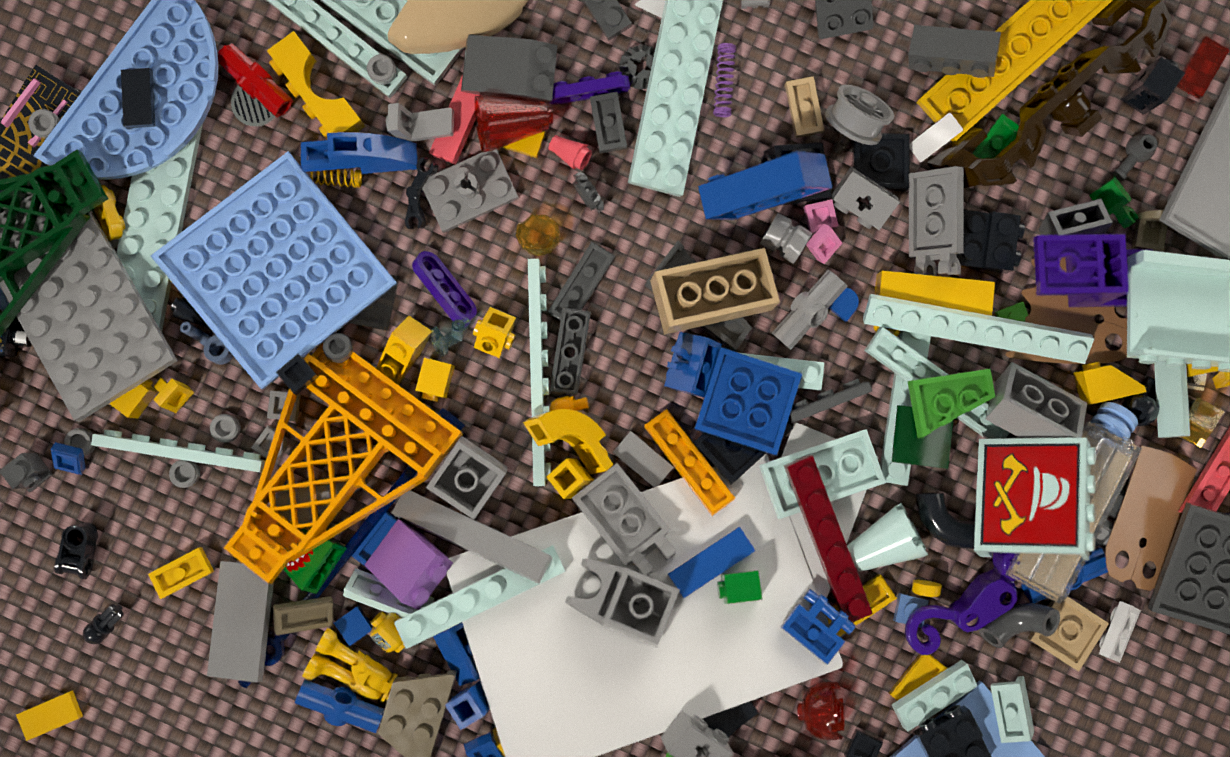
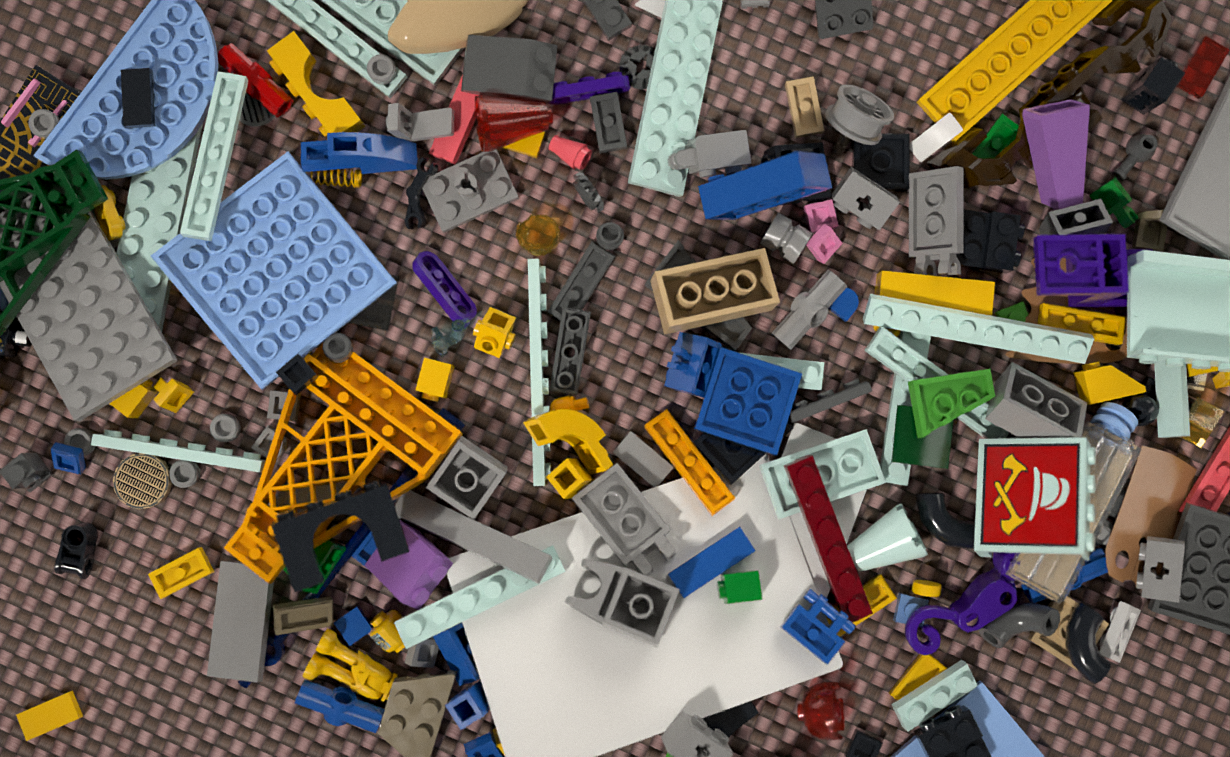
black axle [83,604,124,645] -> none
black cone [170,296,211,329] -> none
sand blue plate [180,322,233,365] -> none
light aqua plate [343,568,434,618] -> none
yellow slope [376,316,432,385] -> none
medium lavender piece [713,43,736,117] -> none
dark grey brick [908,25,1001,78] -> none
light aqua panel [991,676,1034,743] -> none
none -> tile [113,453,172,509]
none -> light aqua plate [180,71,248,241]
none -> black arch [271,480,410,593]
none -> light grey tile [405,637,439,668]
none -> dark grey plate [596,222,624,250]
none -> light grey hinge [667,130,751,178]
none -> medium lavender slope [1023,99,1090,211]
none -> yellow tile [1038,303,1126,345]
none -> black cylinder [1065,603,1111,684]
none -> light grey brick [1136,536,1185,602]

